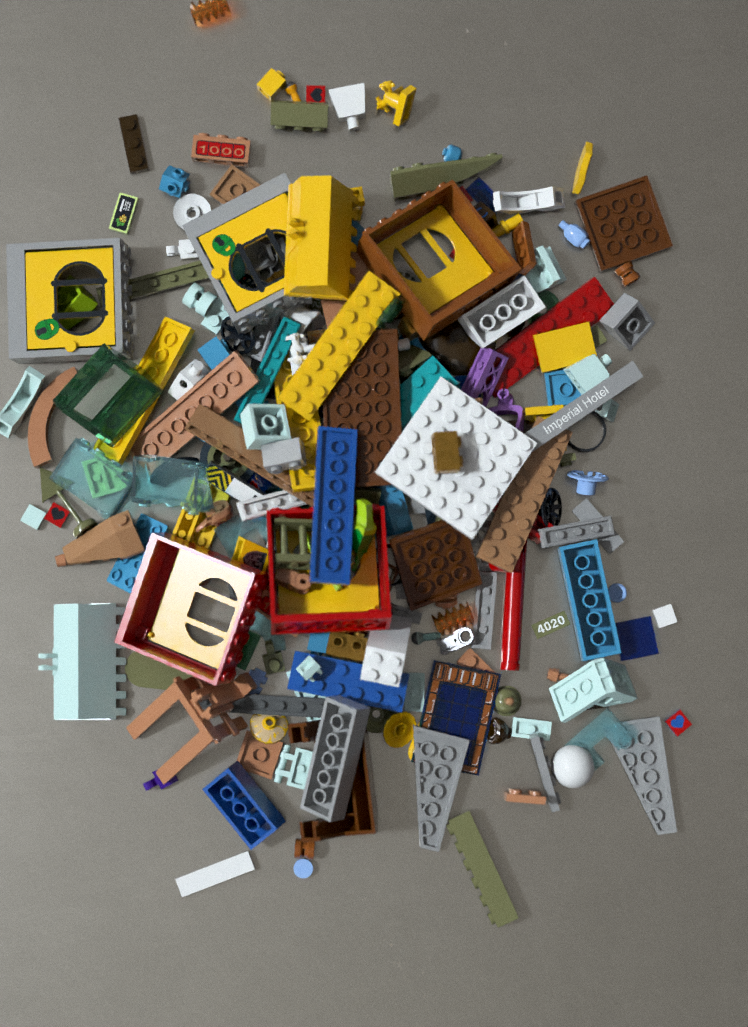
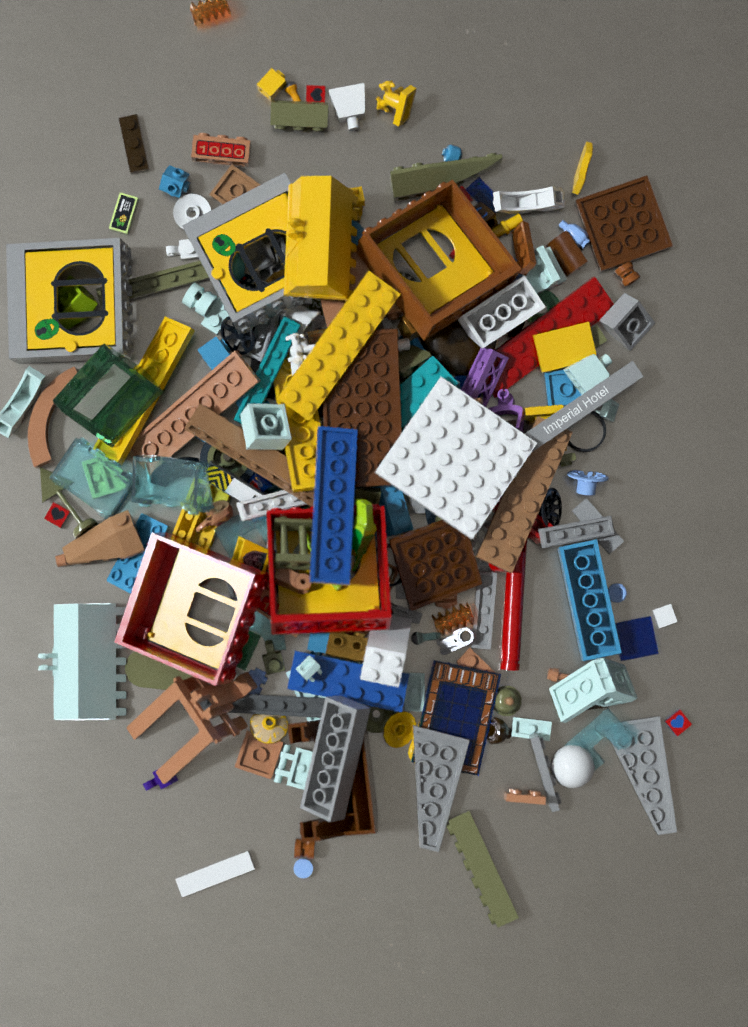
light aqua tile [20,504,47,530] -> none
white torso [168,359,210,400] -> none
blue brick [202,760,286,850] -> none
light grey brick [261,437,307,474] -> none
clear green tile [375,295,406,330] -> none
pearl gold brick [431,431,463,474] -> none
olive sticker [531,611,571,639] -> none
none -> reddish brown brick [546,230,588,277]

